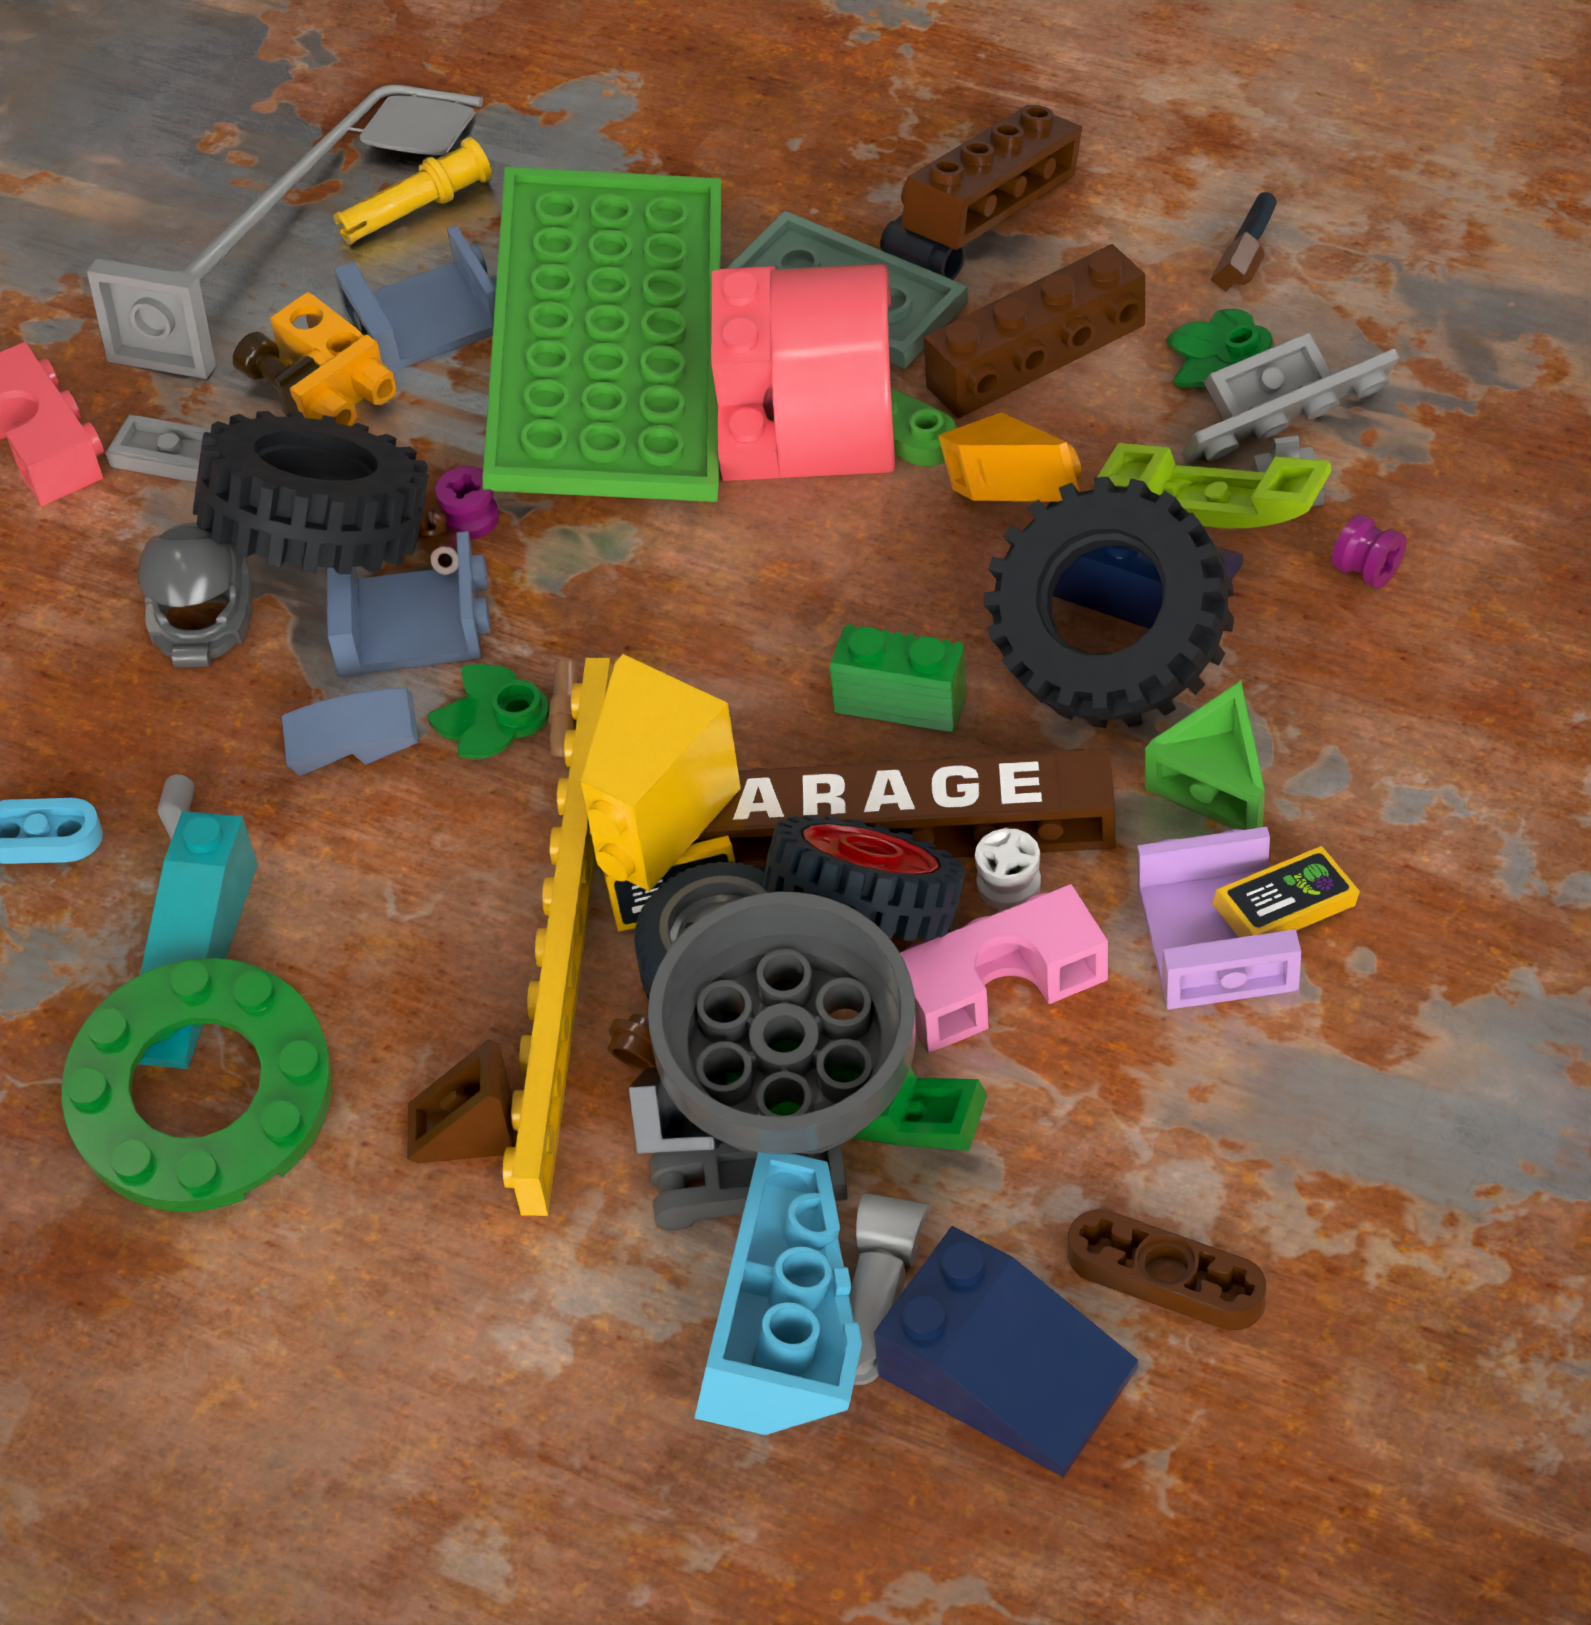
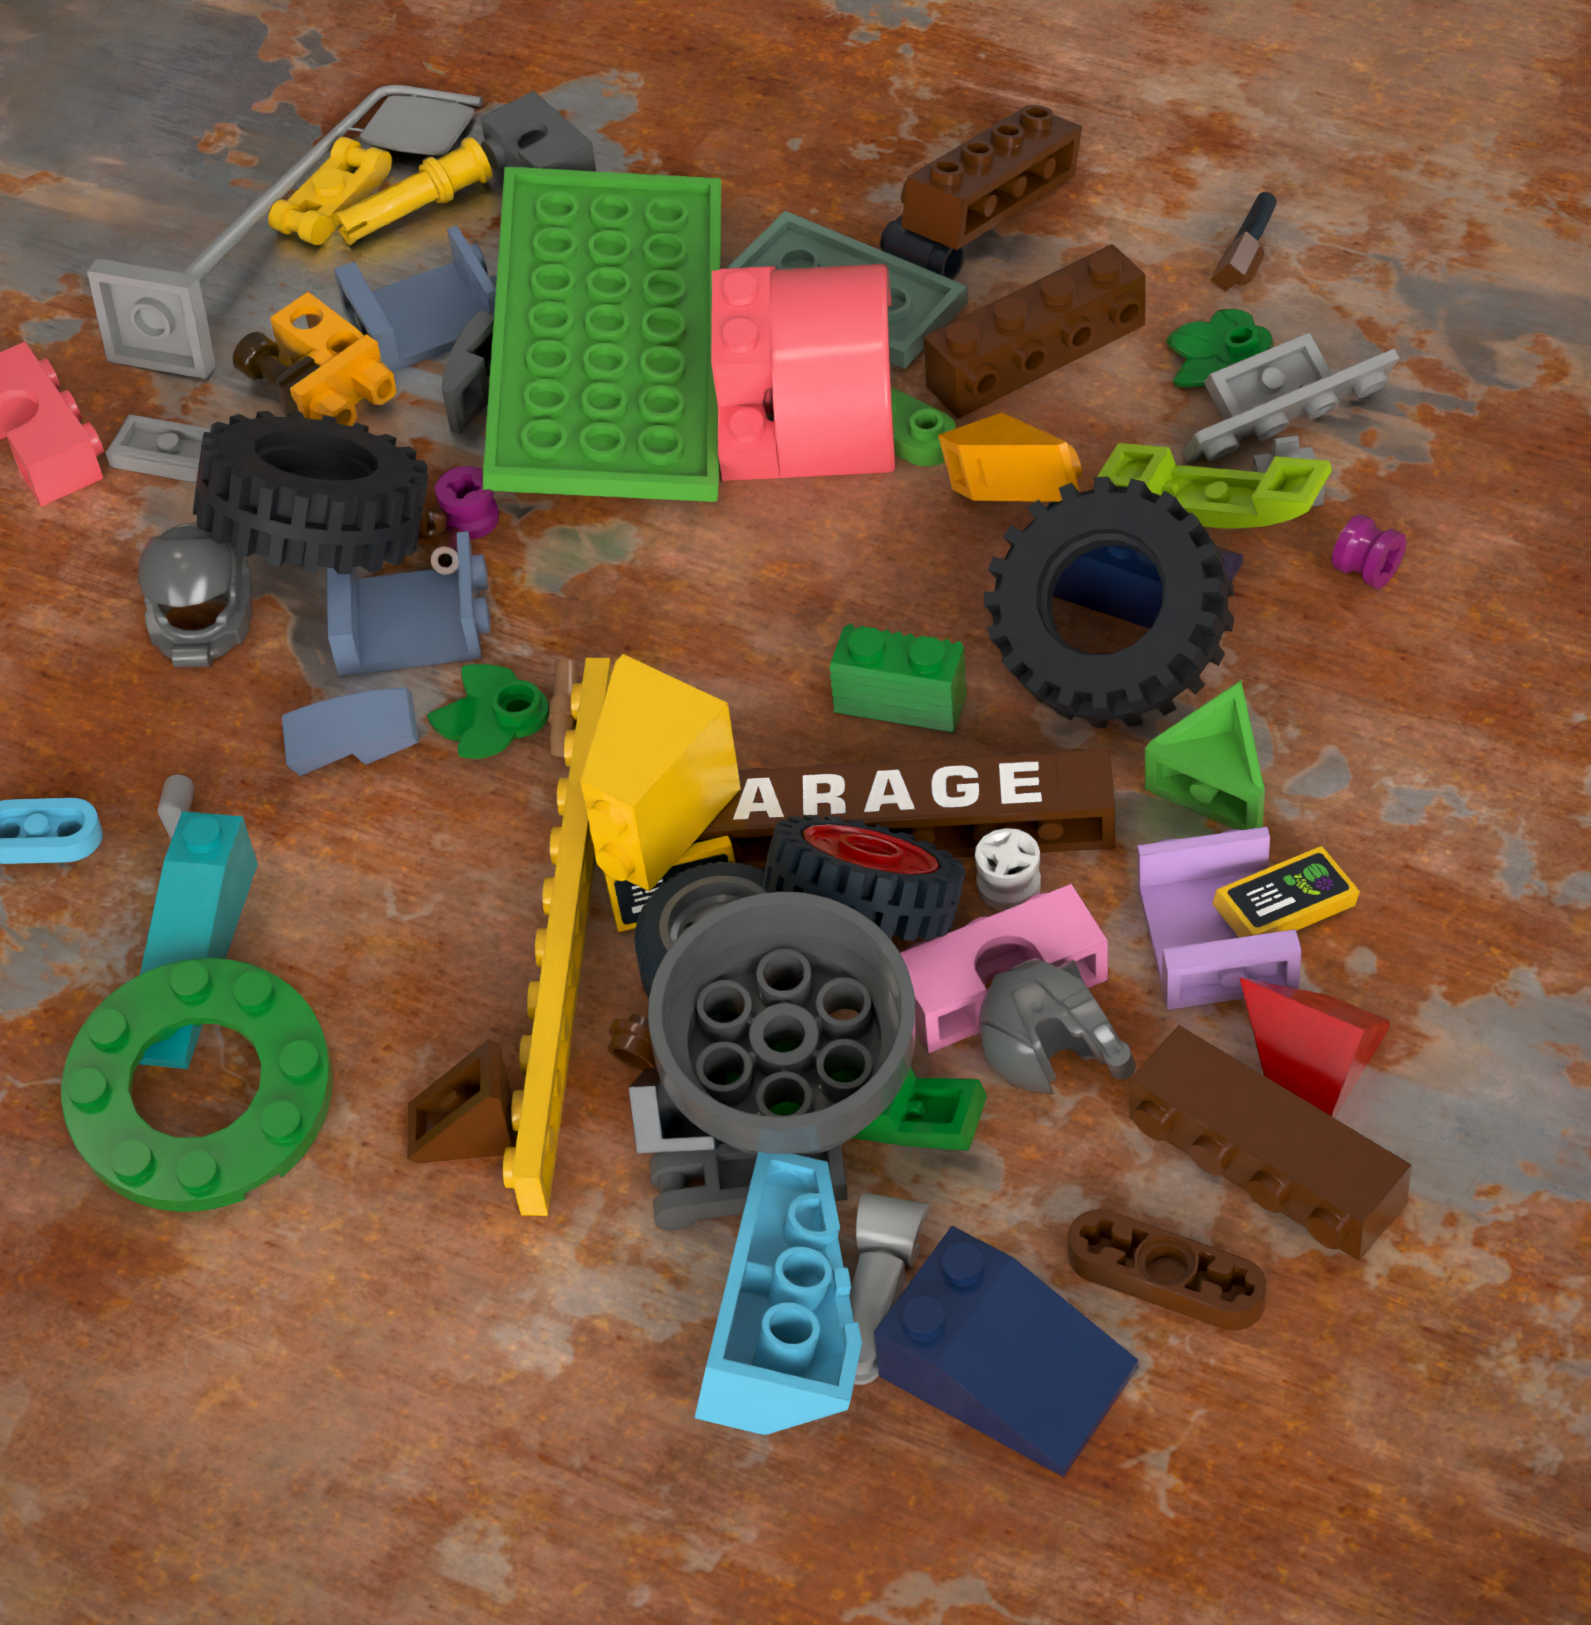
none -> yellow plate [268,137,392,246]
none -> dark grey slope [442,309,494,434]
none -> dark grey brick [481,91,597,173]
none -> dark grey helmet [979,958,1136,1094]
none -> reddish brown brick [1129,1025,1412,1261]
none -> red slope [1239,977,1390,1118]

